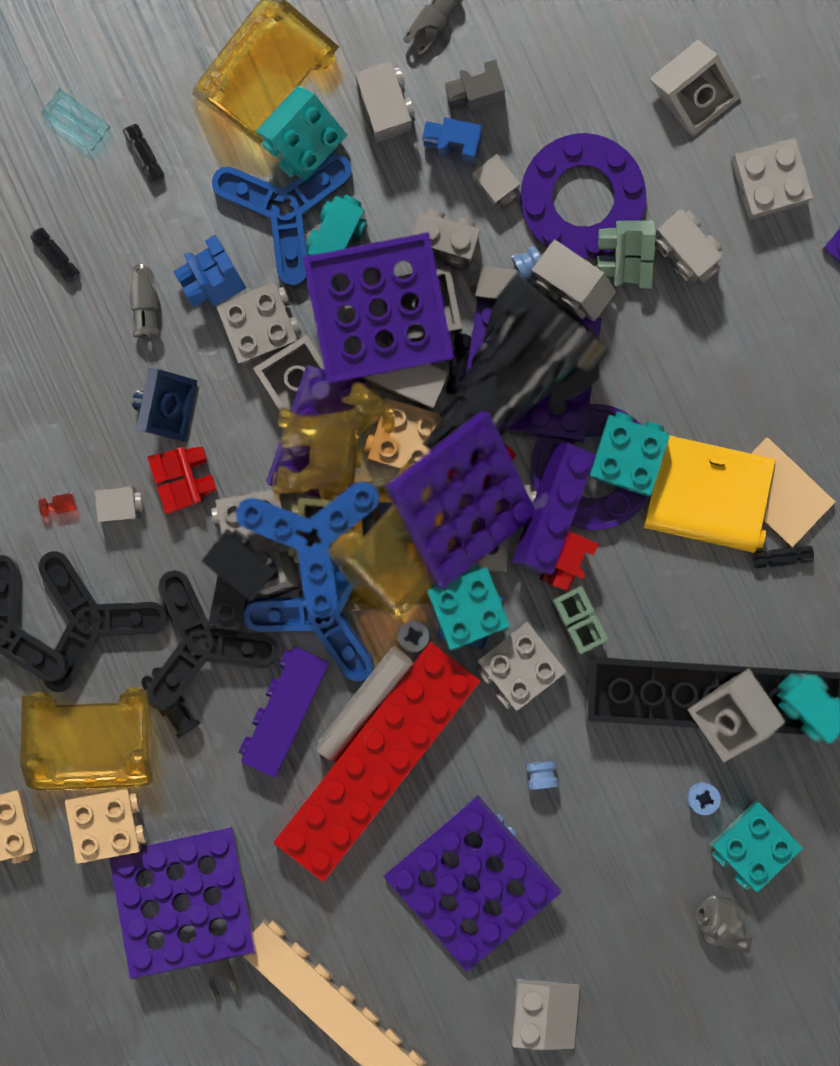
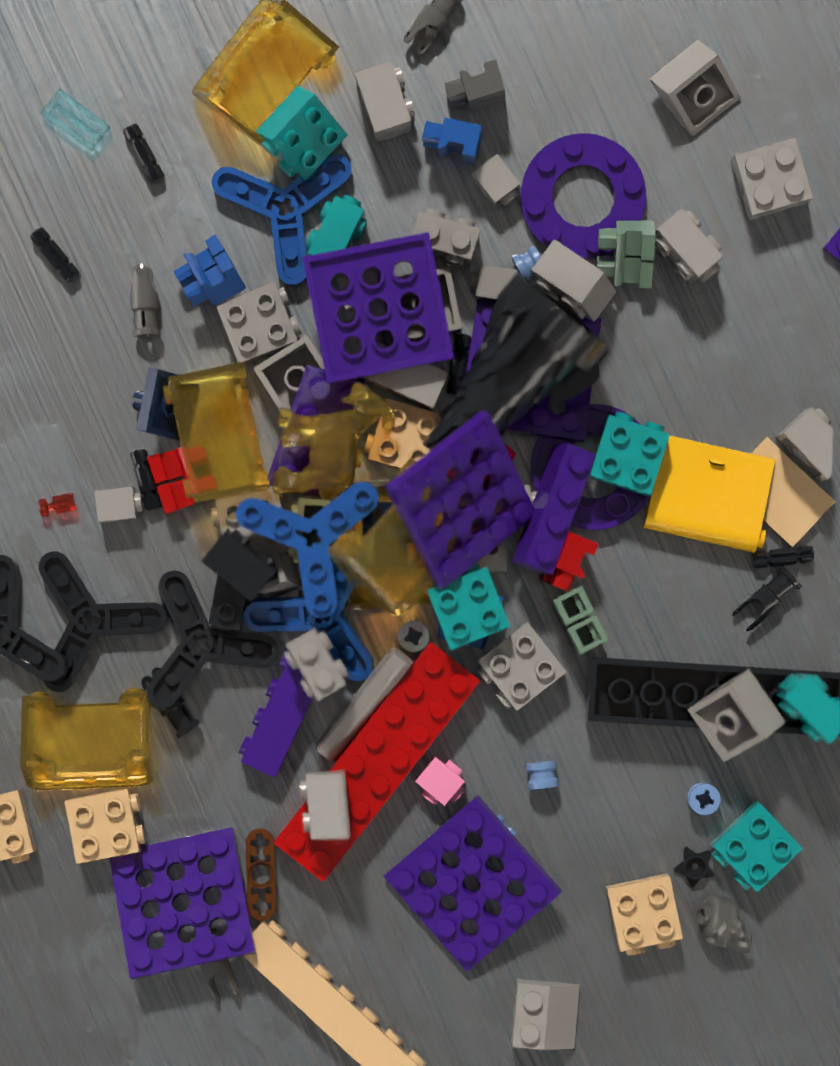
none -> black axle [130,449,162,511]
none -> clear yellow windscreen [162,362,270,504]
none -> reddish brown beam [245,828,277,921]
none -> light grey brick [284,628,349,701]
none -> light grey slope [300,770,351,839]
none -> bright pink brick [415,756,465,806]
none -> tan brick [605,873,683,955]
none -> black plate [674,847,715,888]
none -> black piece [732,566,802,632]
none -> light grey slope [776,407,833,482]

